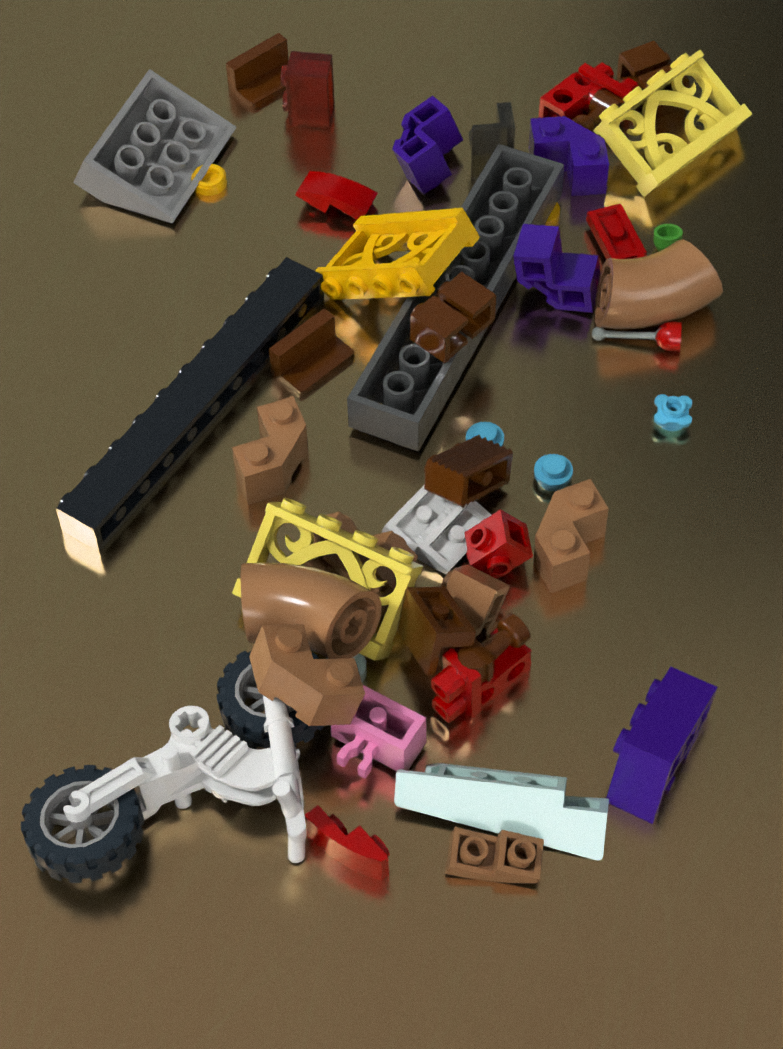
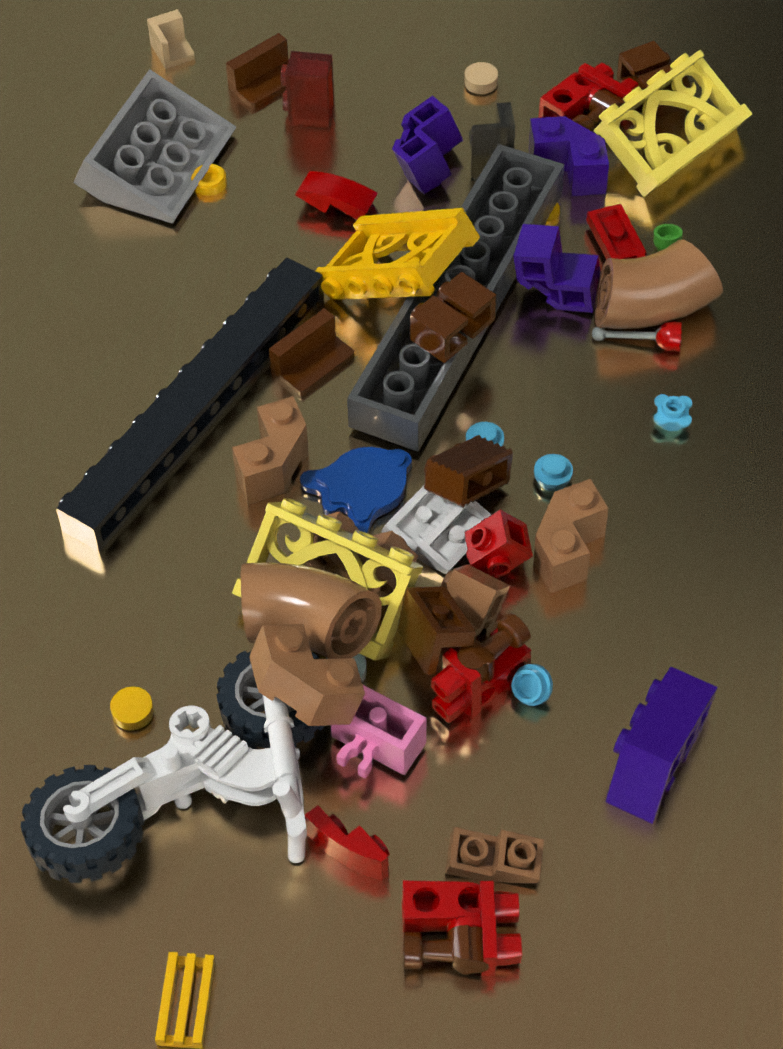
light aqua wedge [394,763,609,861] -> none
none -> yellow tile [110,686,154,730]
none -> tan panel [147,9,195,69]
none -> yellow tile [155,952,215,1049]
none -> blue tile [300,447,412,534]
none -> red hips [402,880,522,976]
none -> tan tile [464,62,498,94]
none -> medium azure plate [511,664,553,706]

